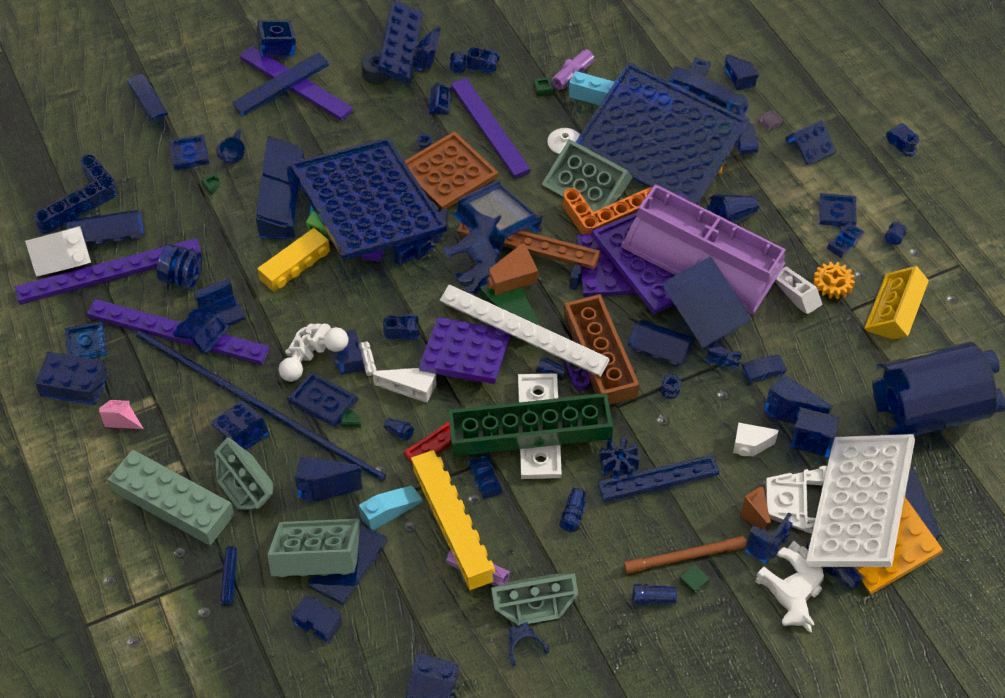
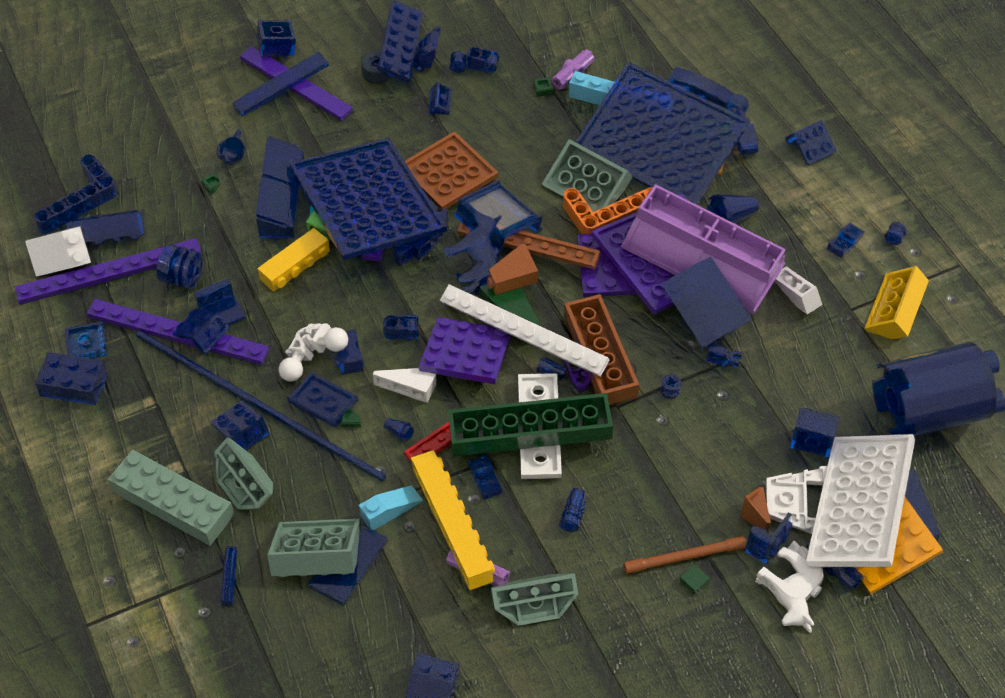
bright pink slope [99,400,143,429] -> none
clear blue slope [127,74,168,121] -> none
clear blue tile [169,134,210,170] -> none
clear blue brick [291,595,343,644] -> none
clear blue slope [295,456,363,501] -> none
white axle [359,342,376,376] -> none
clear blue bush [417,133,432,150] -> none
dark purple tile [451,78,530,179] -> none
clear blue helmet [508,622,549,666] -> none
white dish [548,128,582,155] -> none
clear blue tile [569,263,582,290] -> none
clear blue plate [598,454,720,502] -> none
clear blue gear [599,437,641,482] -> none
clear blue slope [628,319,696,366] -> none
clear blue axle [632,584,677,605] -> none
clear blue slope [689,57,711,88] -> none
clear blue slope [724,55,759,91] -> none
white slope [733,423,778,457] -> none
clear blue slope [742,355,787,381] -> none
clear purple tile [758,110,783,131] -> none
clear blue slope [765,374,832,430] -> none
light orange gear [813,262,855,299] -> none
clear blue tile [819,193,857,228] -> none
clear blue piece [886,123,920,156] -> none

